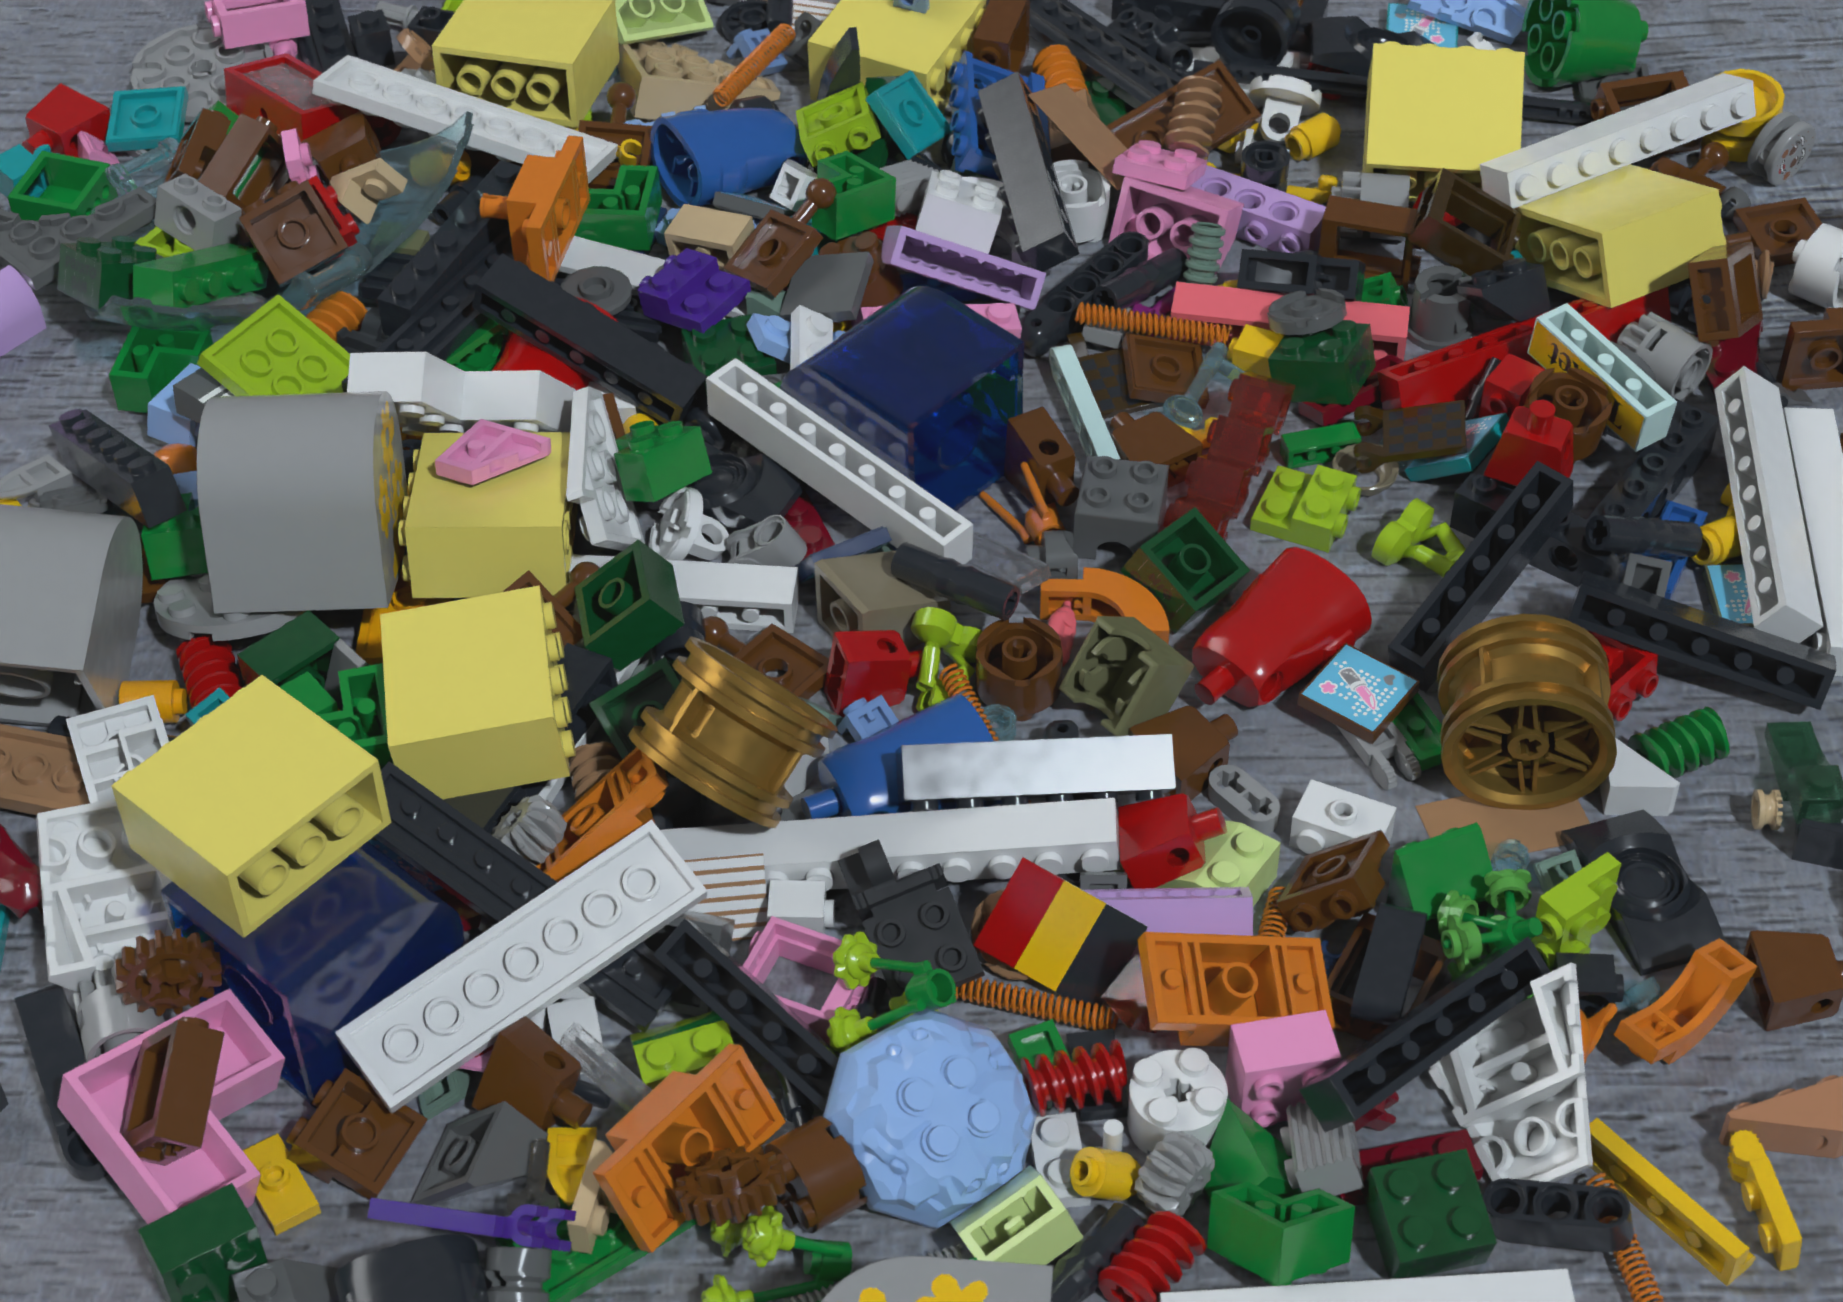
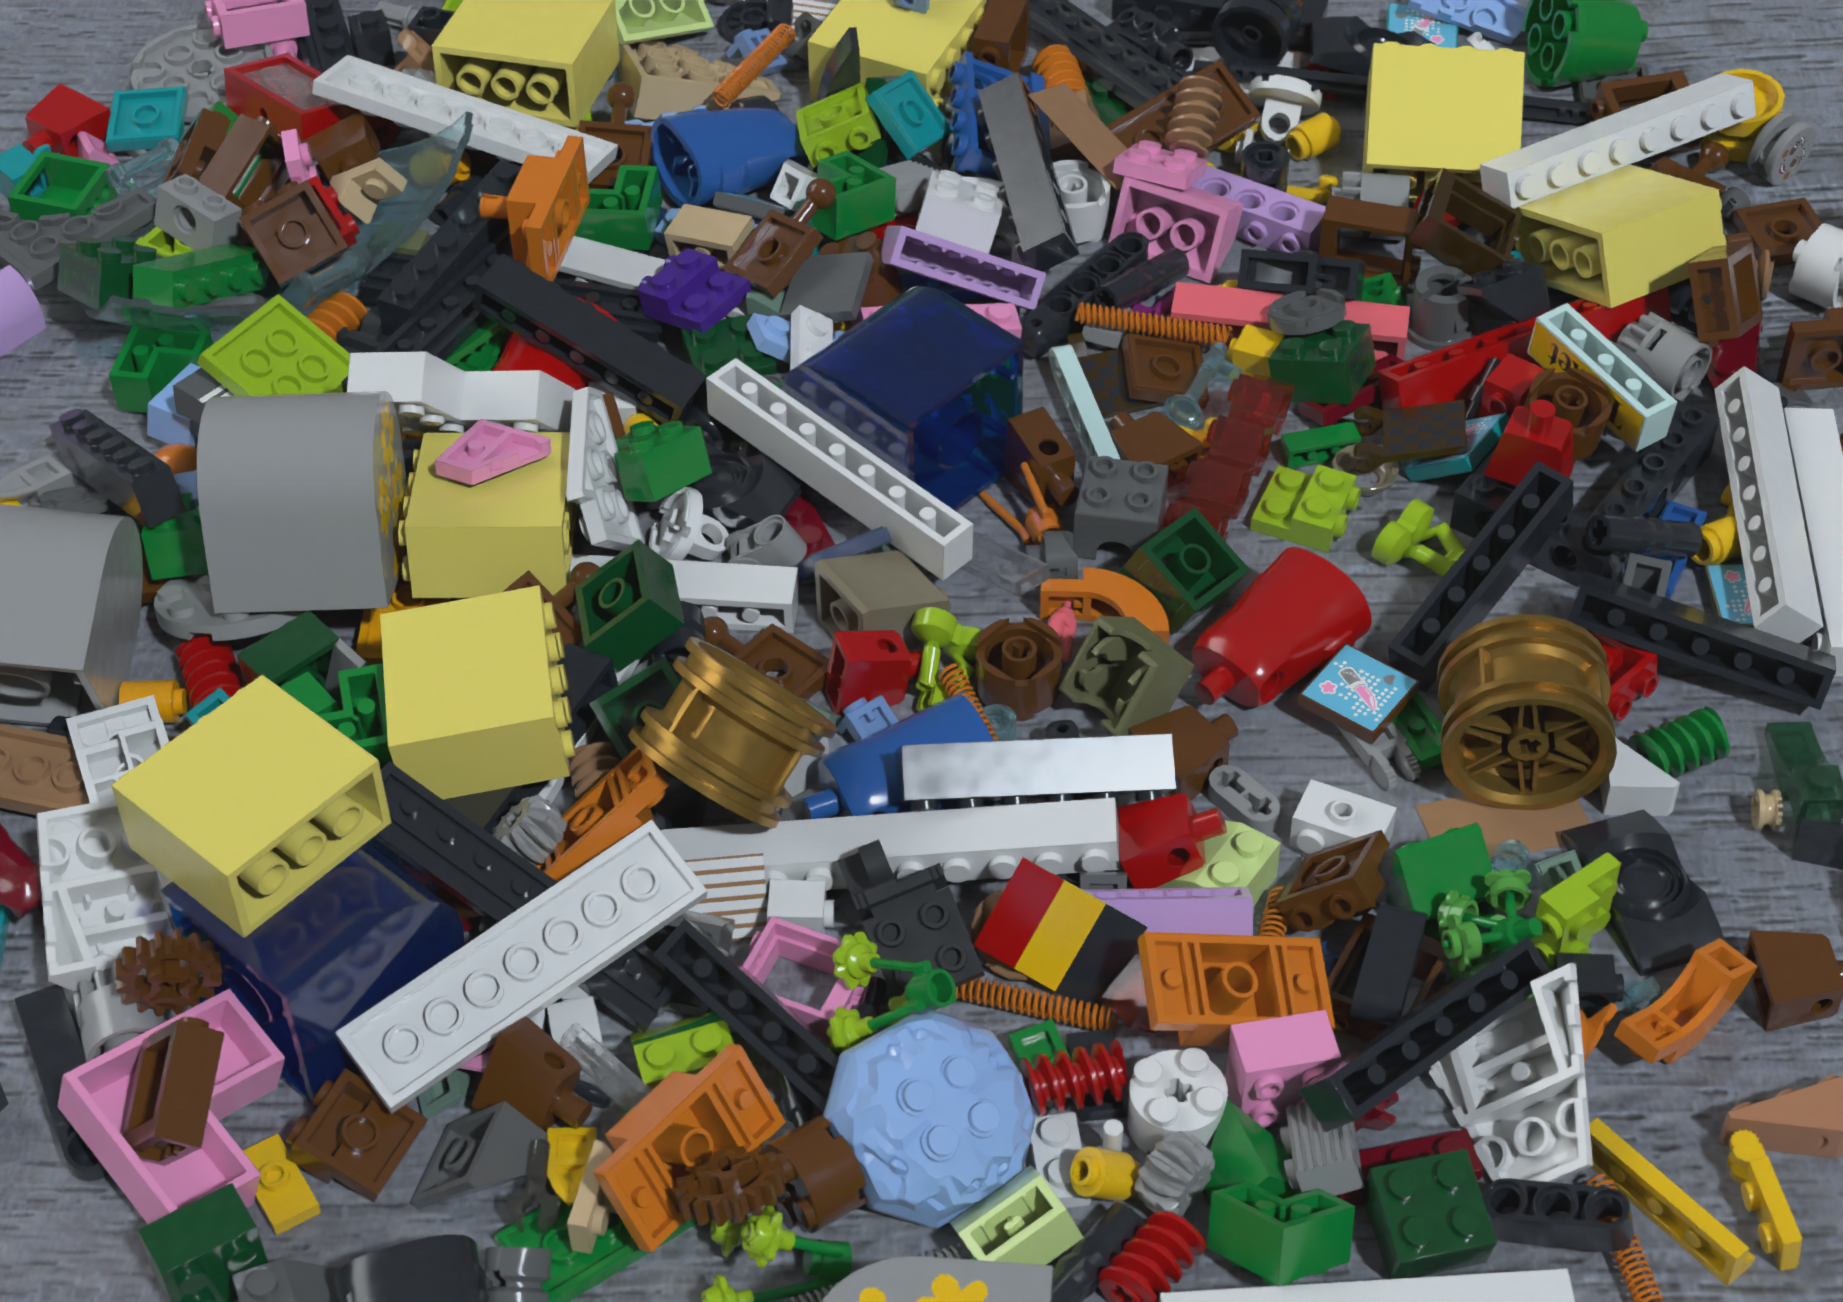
dark purple tile [367,1198,576,1252] -> none
dark grey wheel [561,266,633,316] -> none
yellow hand [616,139,642,165] -> none
black axle [891,542,1020,621] -> none
sand green piece [1183,222,1226,285] -> none

